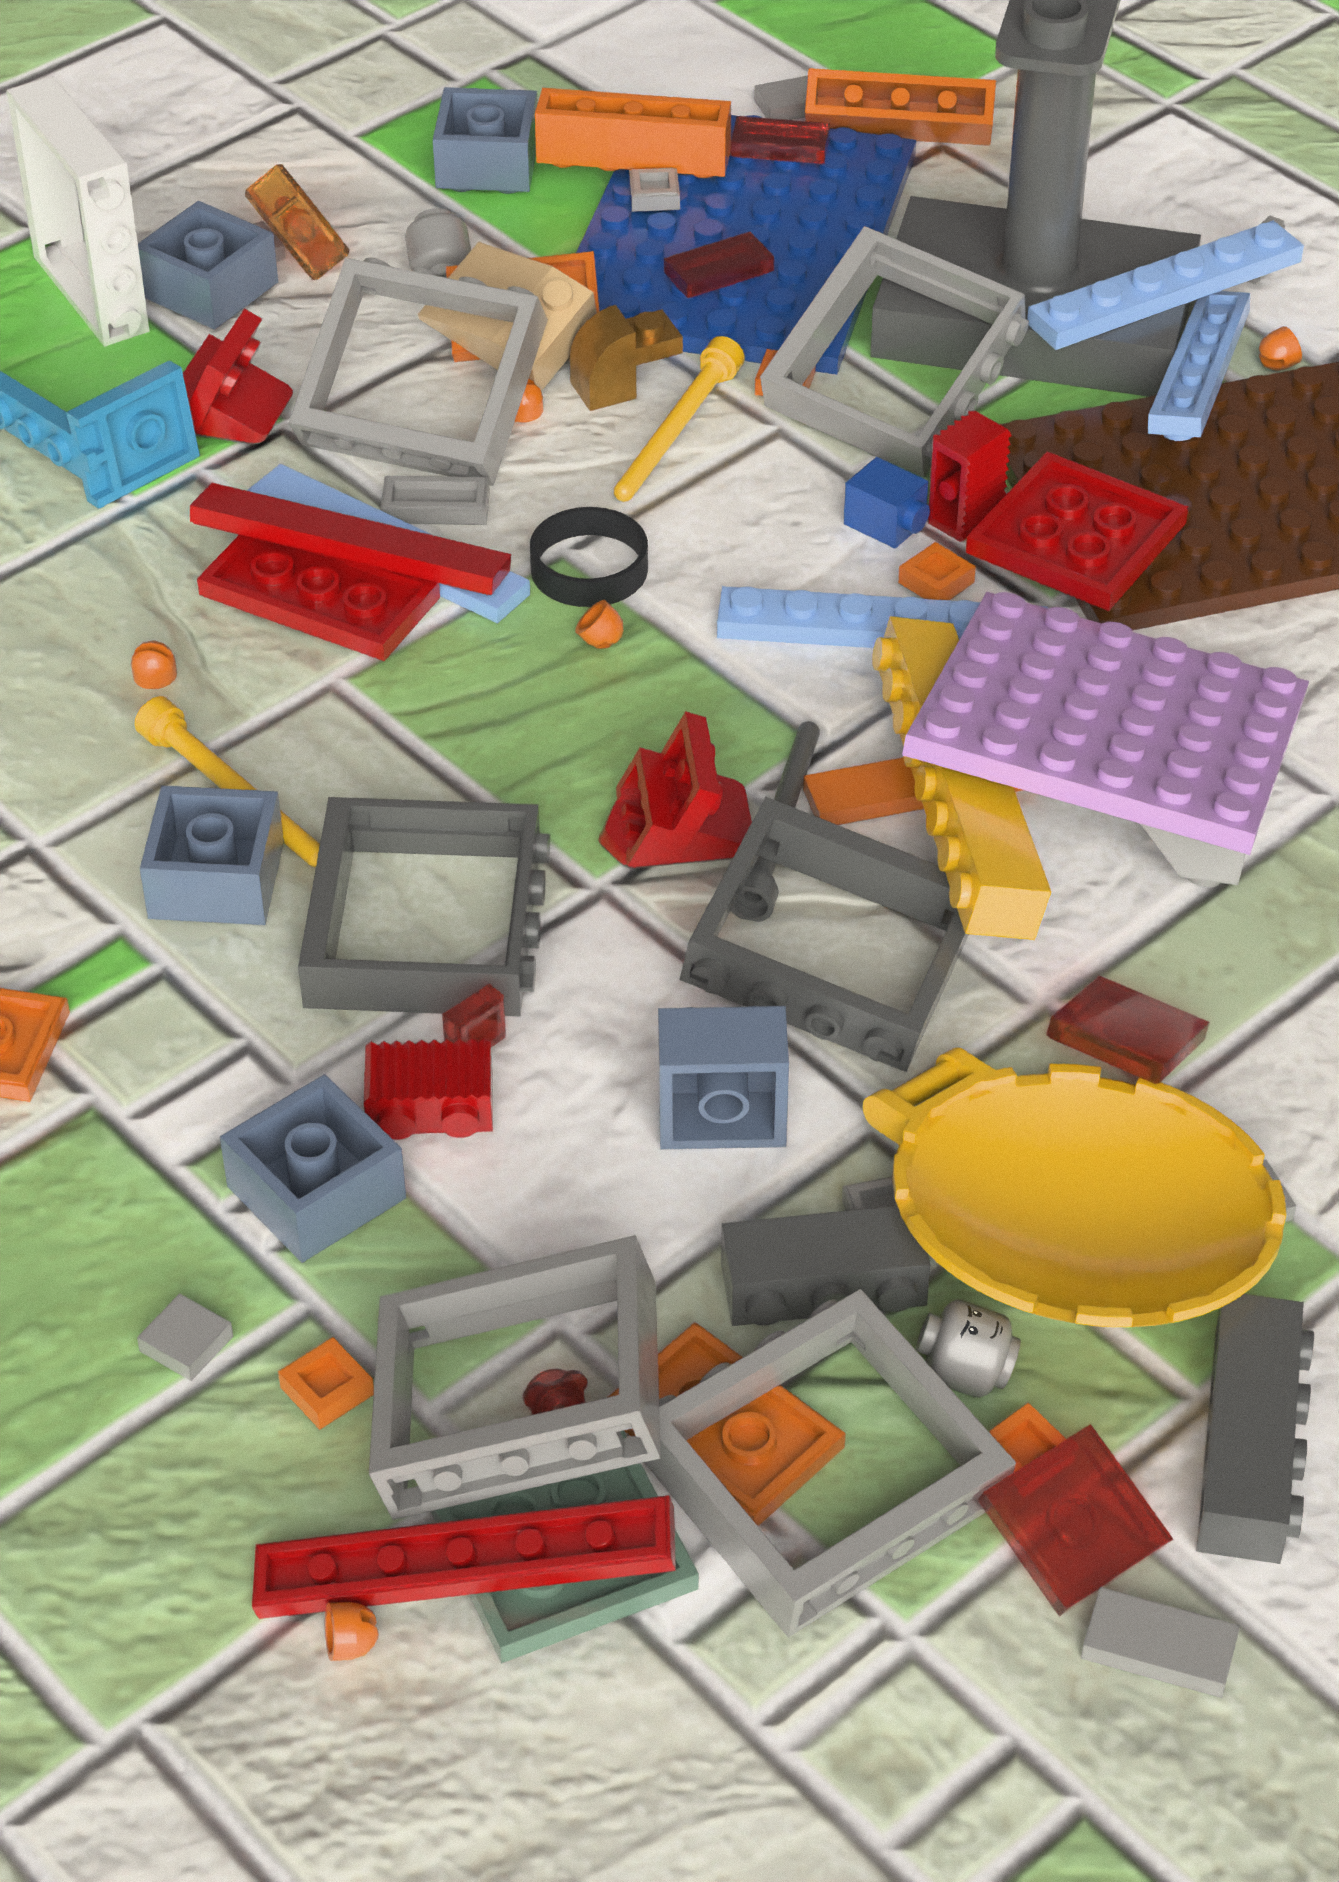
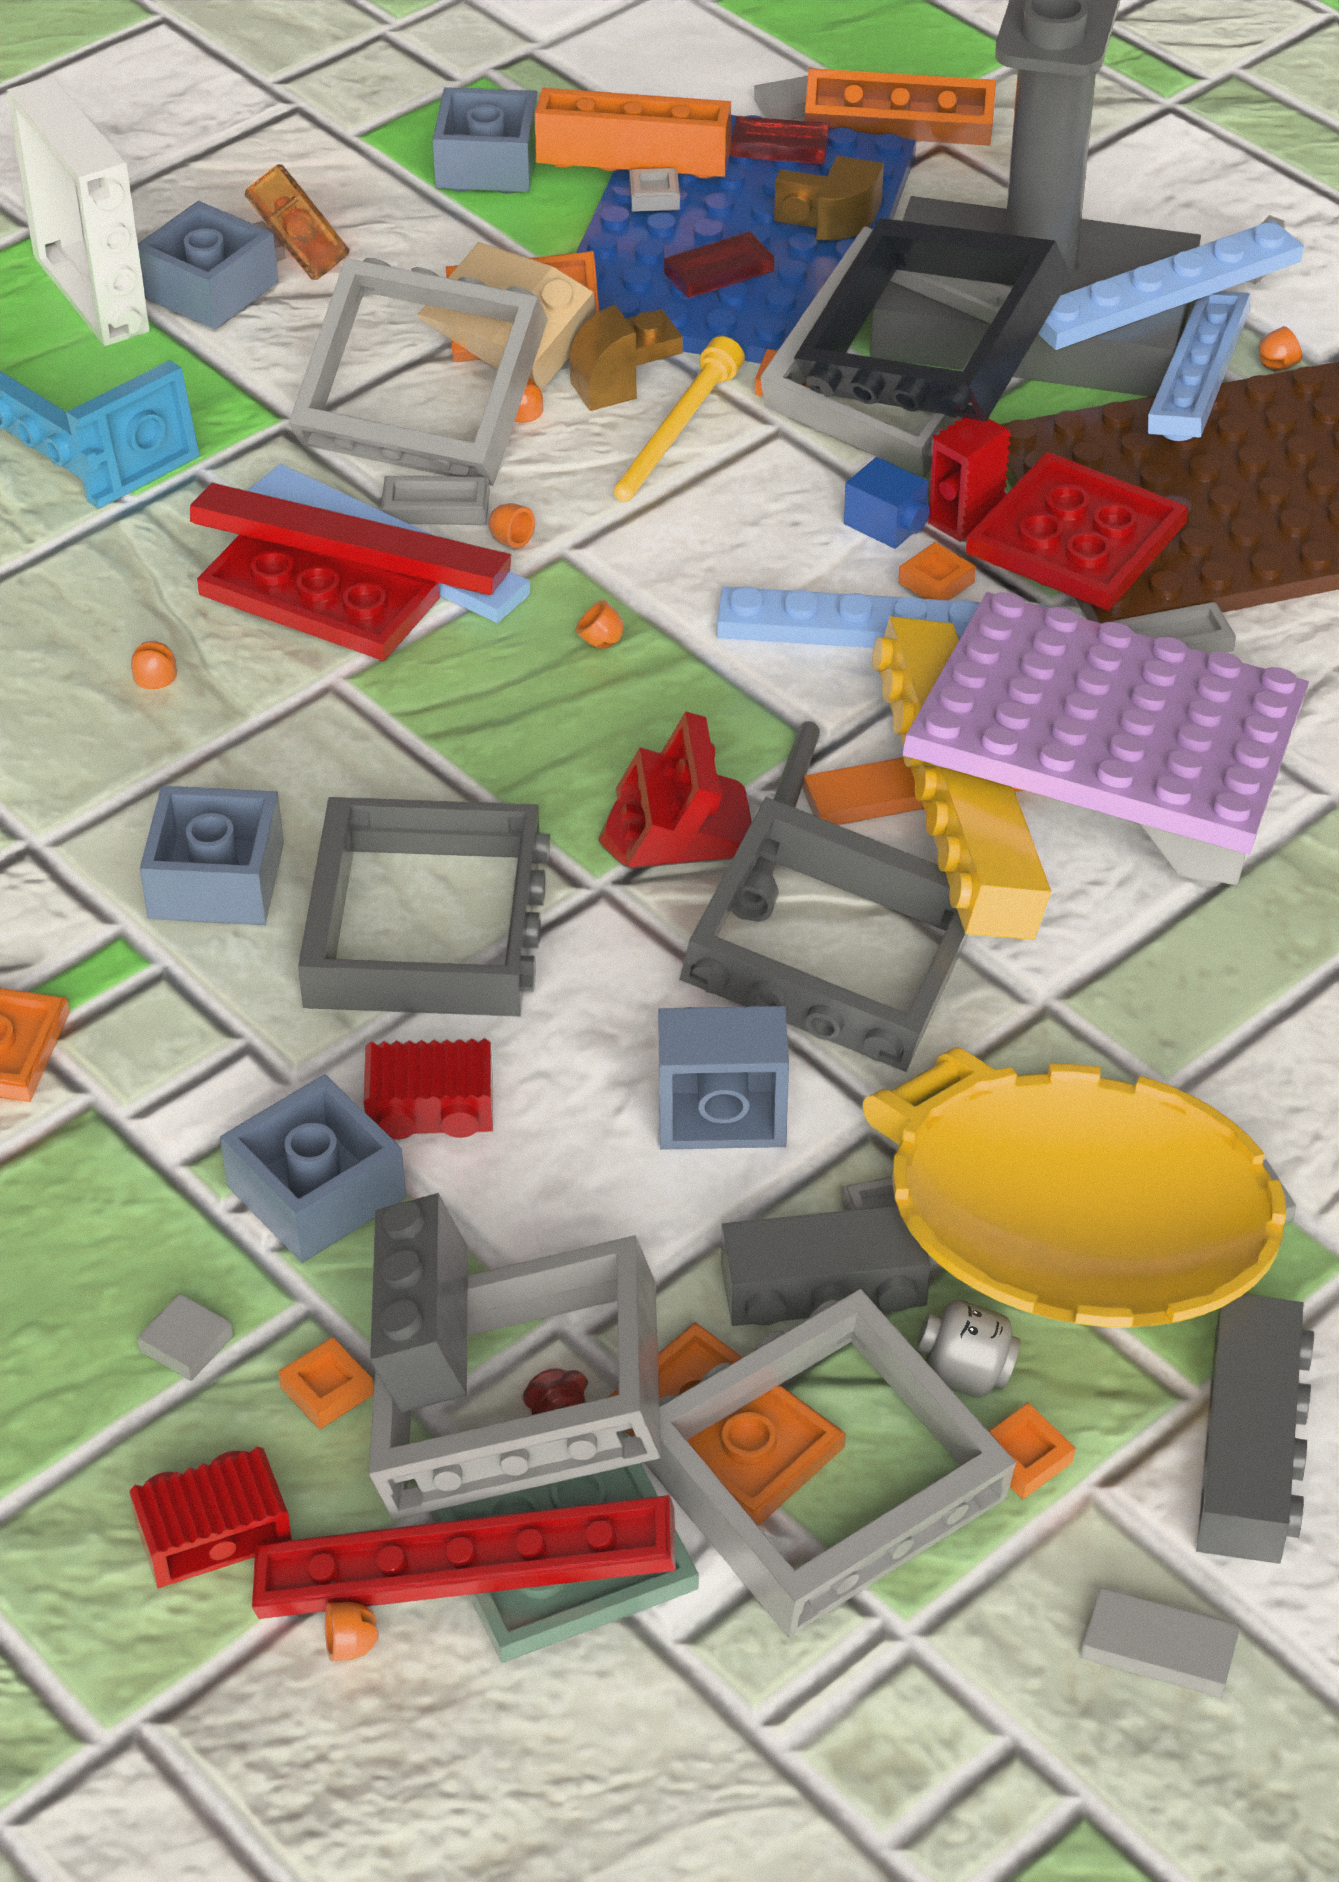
yellow piece [135,696,320,867] -> none
red piece [183,308,293,445] -> none
light grey head [405,208,471,278] -> none
clear red tile [442,984,506,1047] -> none
black tyre [530,507,648,607] -> none
clear red tile [977,1424,1173,1617] -> none
clear red tile [1046,975,1210,1084] -> none
none -> red brick [129,1446,292,1588]
none -> dark grey brick [370,1193,468,1413]
none -> orange hinge [488,503,535,549]
none -> pearl gold brick [774,156,884,240]
none -> black window [794,218,1071,421]
none -> light grey tile [1113,602,1236,654]

